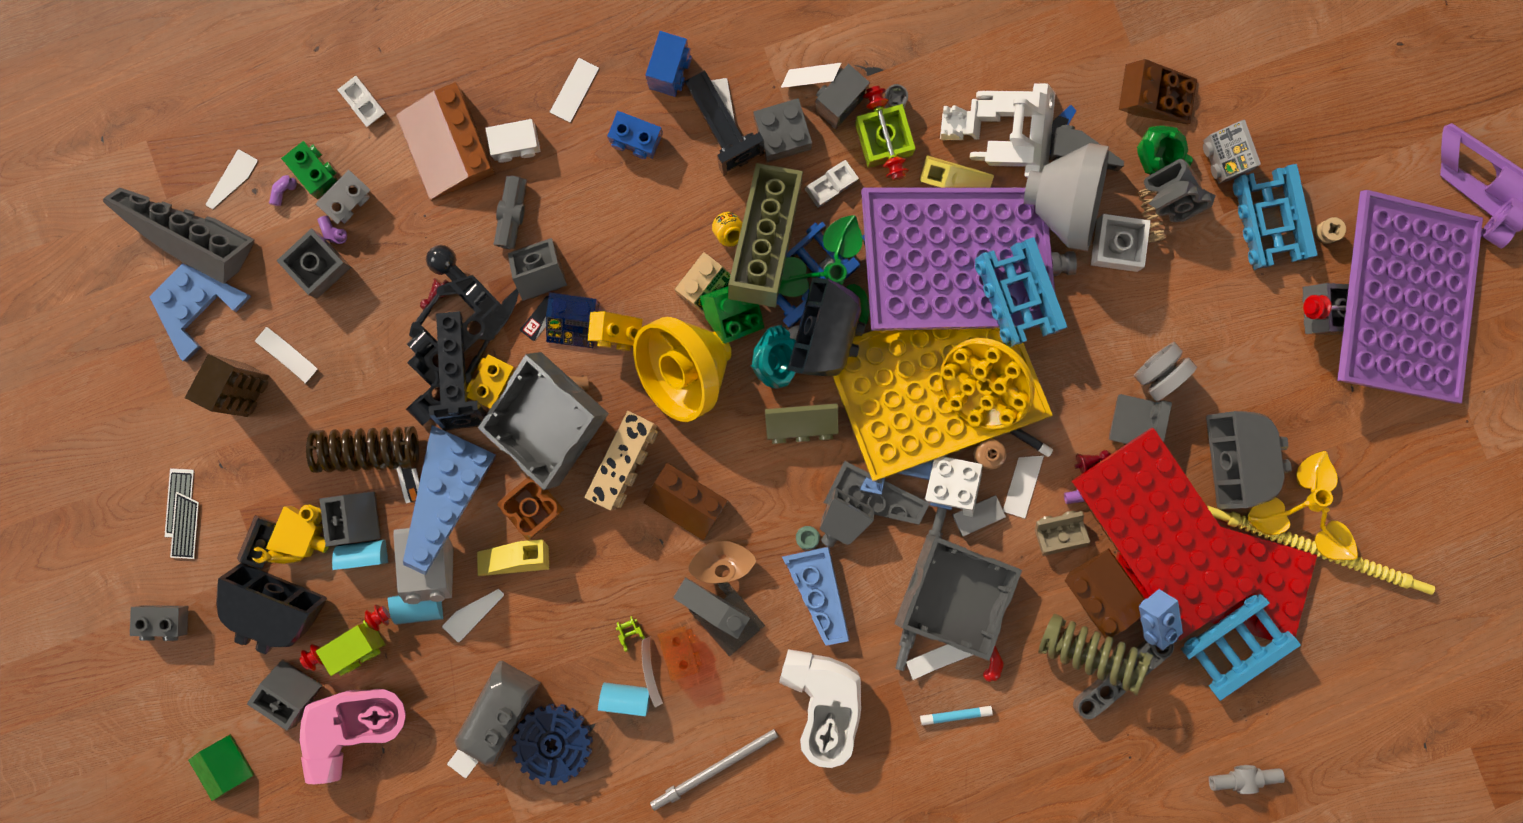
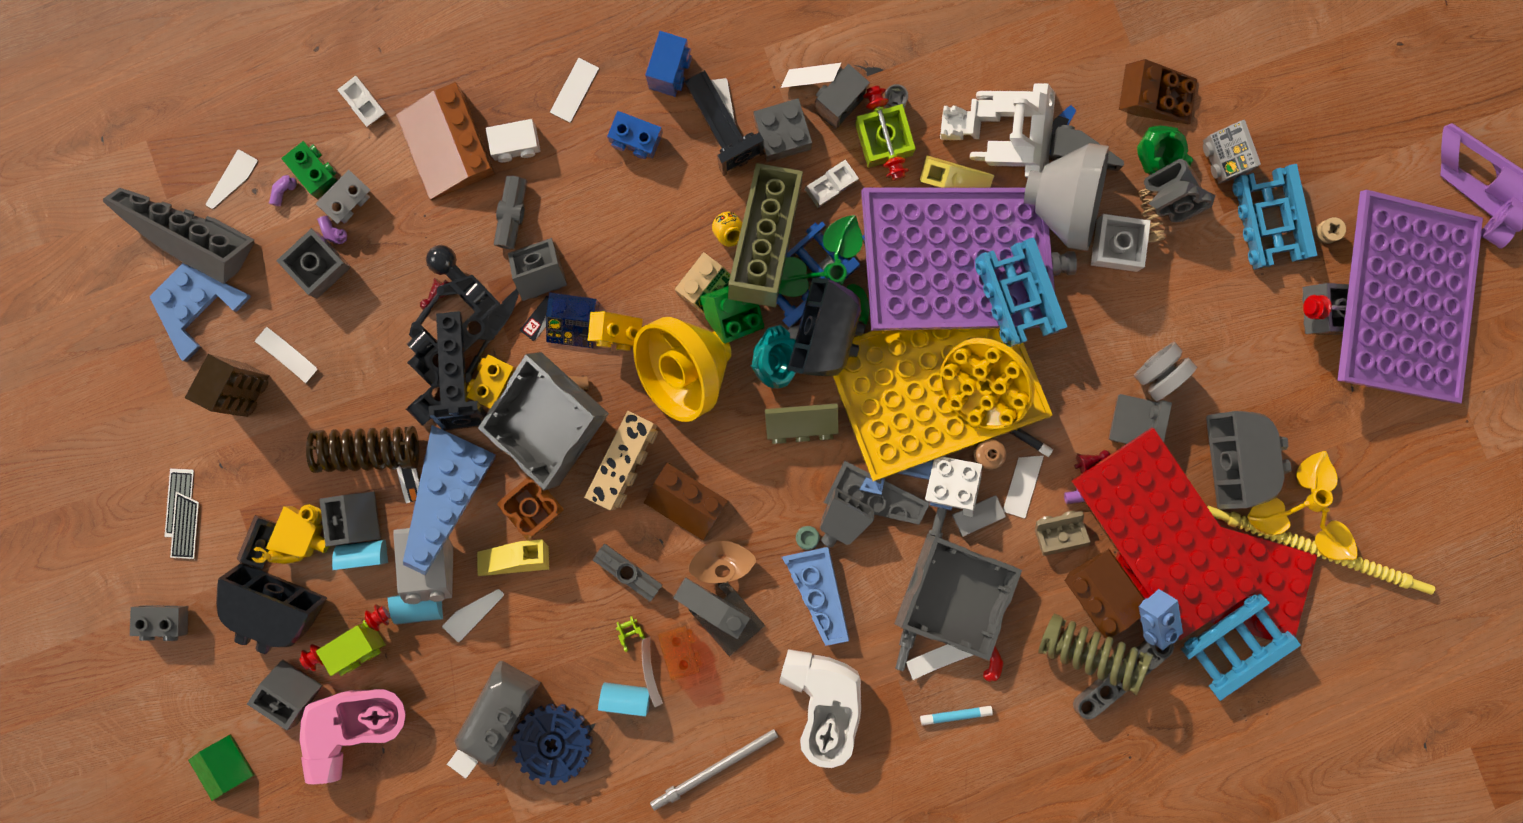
light grey pin [1209,765,1285,794] -> none
none -> dark grey piece [593,543,663,602]

